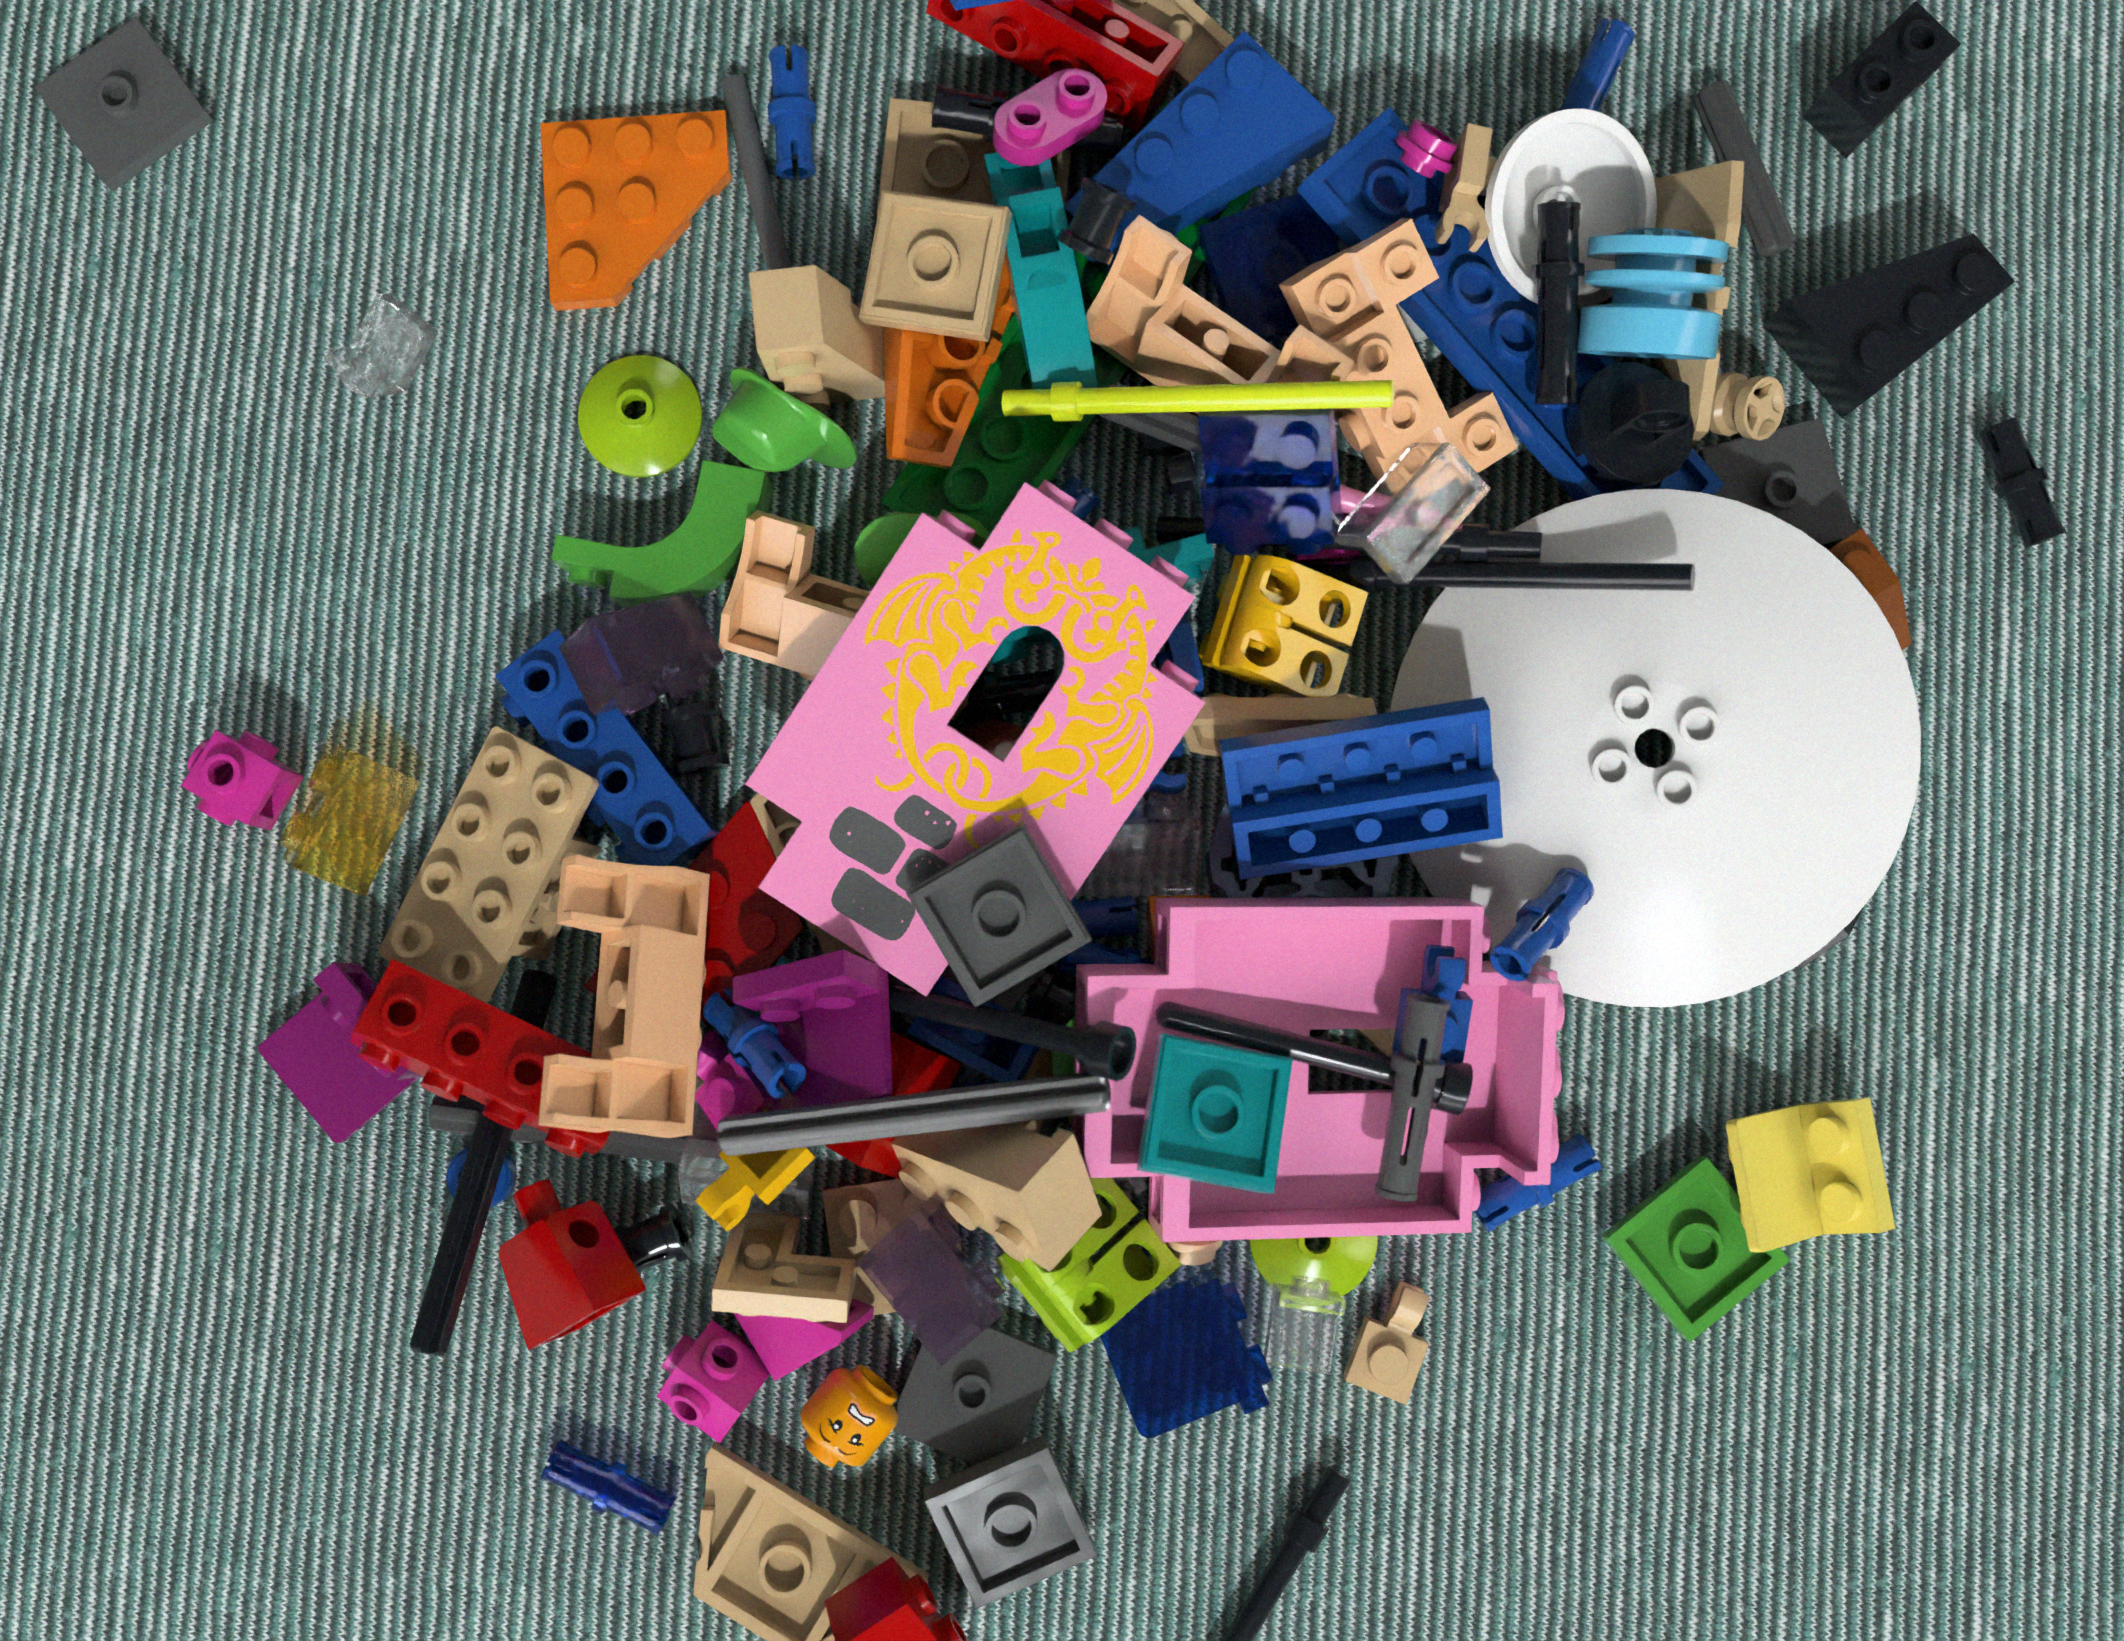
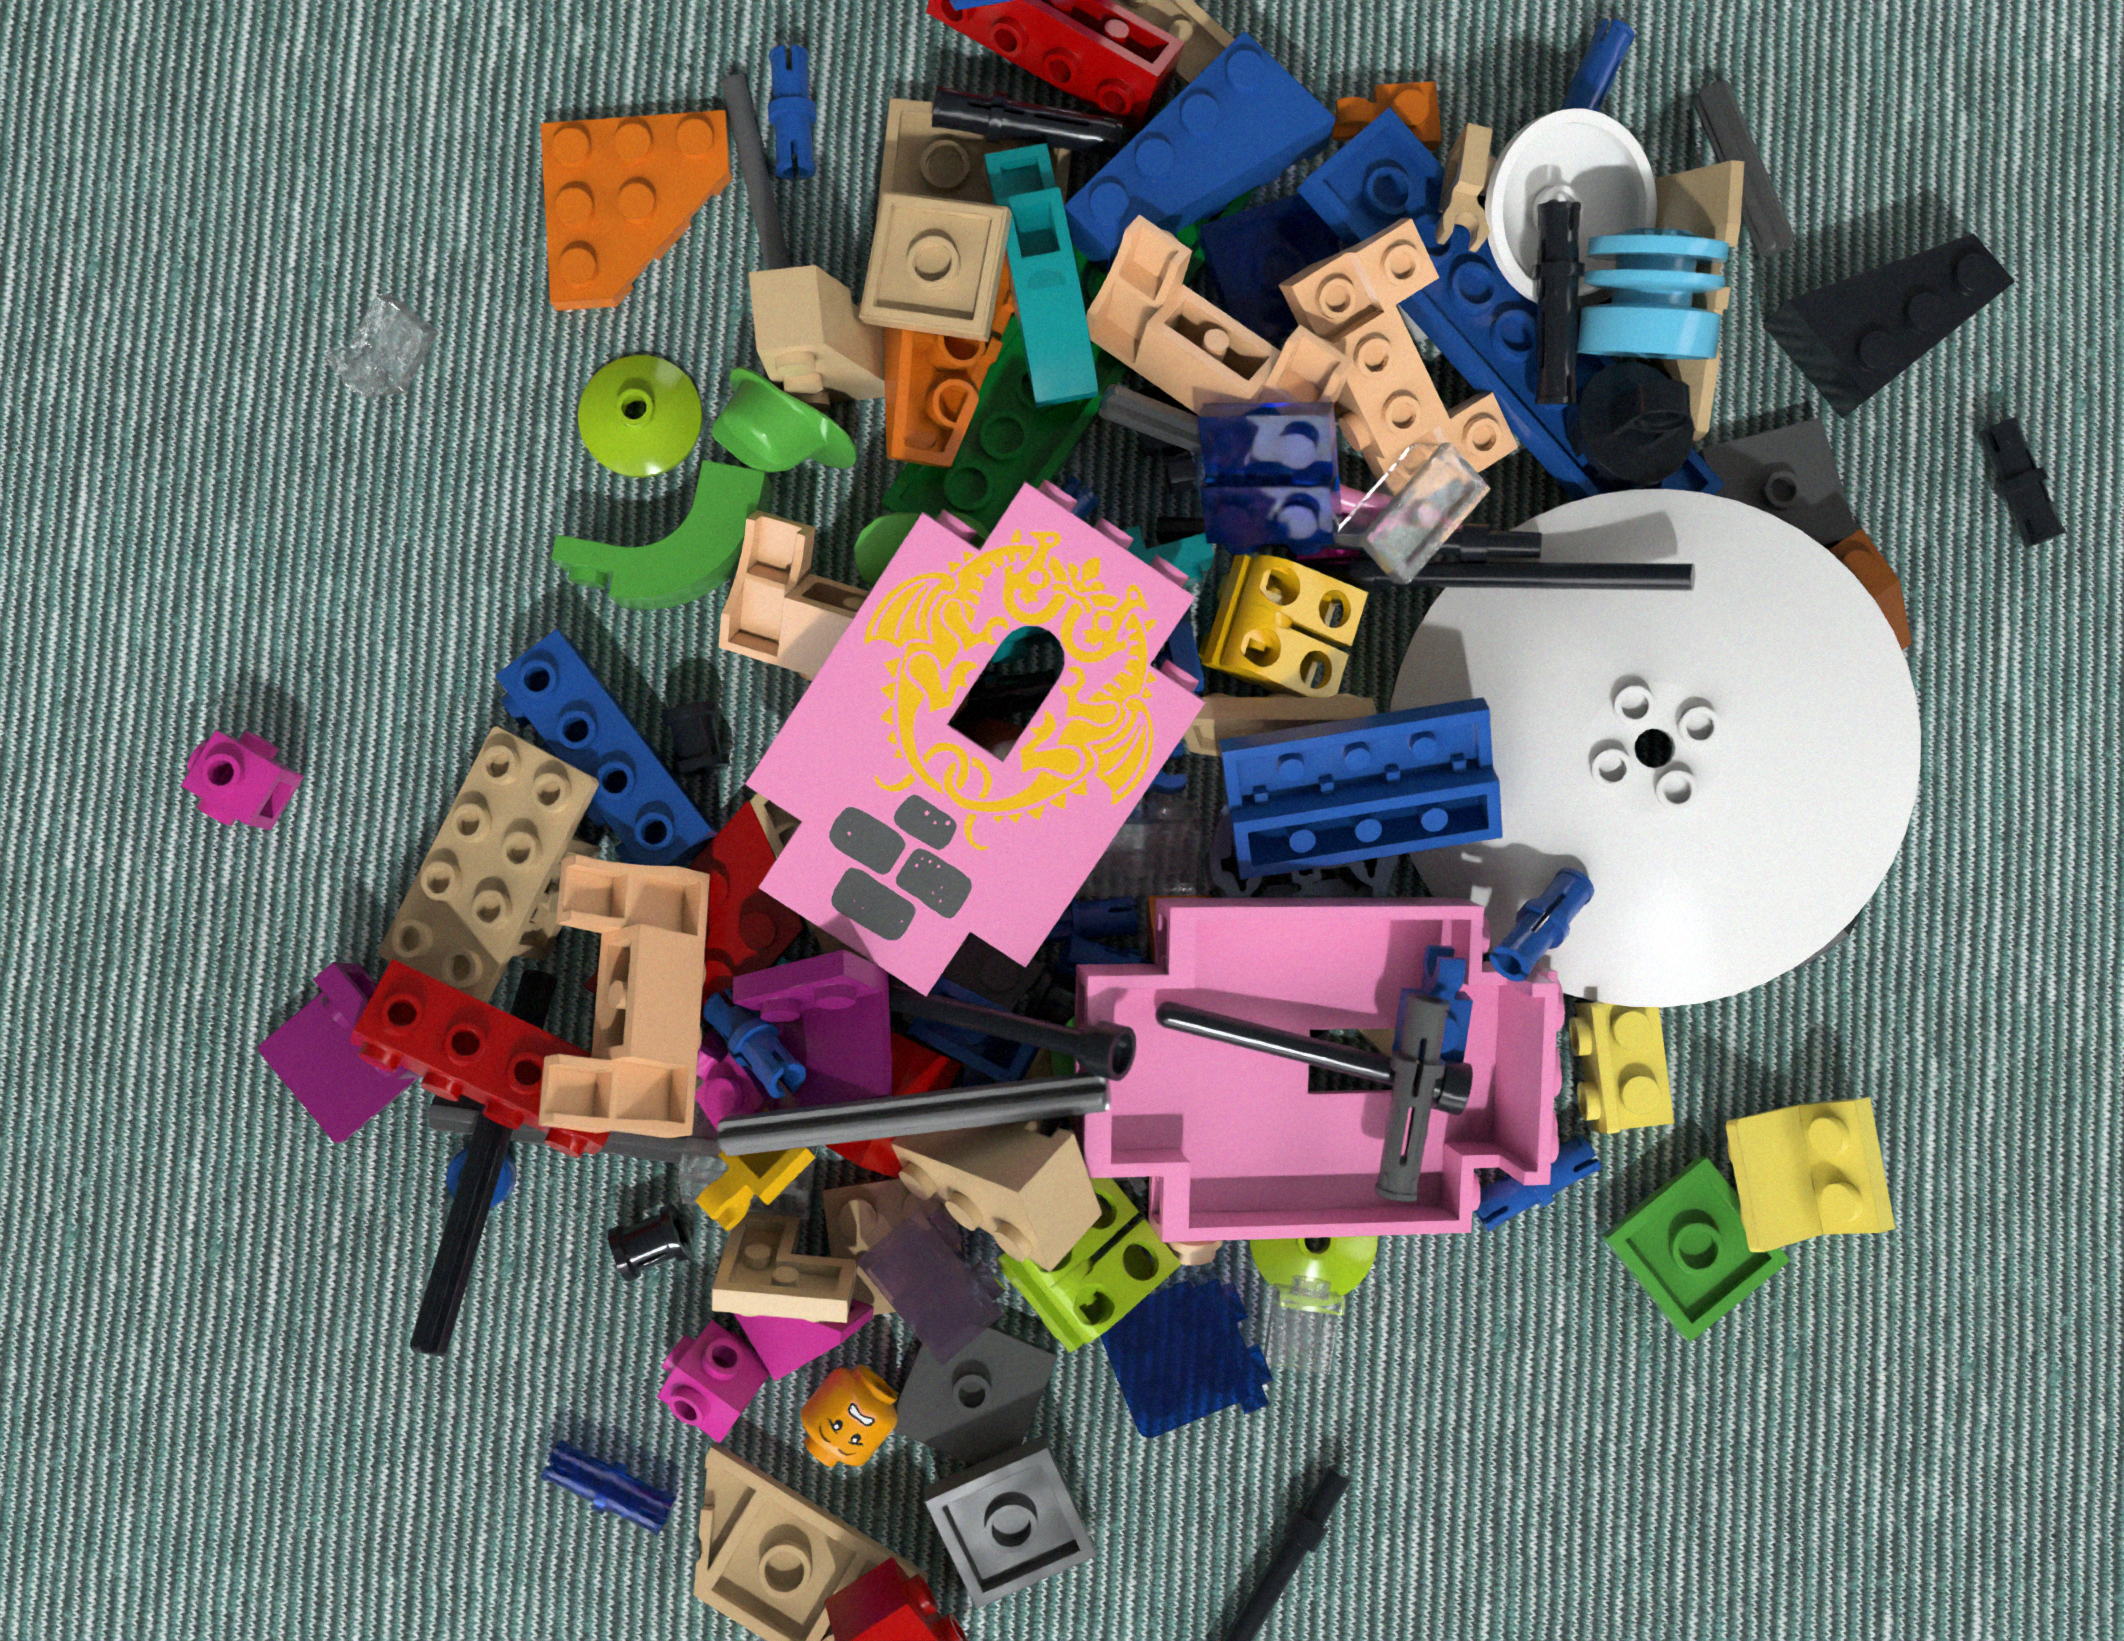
dark grey plate [34,17,214,191] -> none
clear yellow bracket [280,744,421,897] -> none
red torso [498,1179,646,1350] -> none
clear purple brick [558,591,724,716] -> none
dark grey plate [906,821,1092,1007] -> none
dark pink plate [992,68,1107,166] -> none
neon yellow bar [1002,380,1394,422] -> none
black bush [1057,176,1138,264] -> none
teal plate [1136,1033,1293,1195] -> none
tan plate [1342,1280,1429,1405] -> none
dark pink plate [1395,119,1459,178] -> none
tan wheel [1709,372,1785,441] -> none
black brick [1803,1,1961,159] -> none
none -> orange plate [1331,81,1442,151]
none -> light yellow bracket [1569,1001,1674,1134]

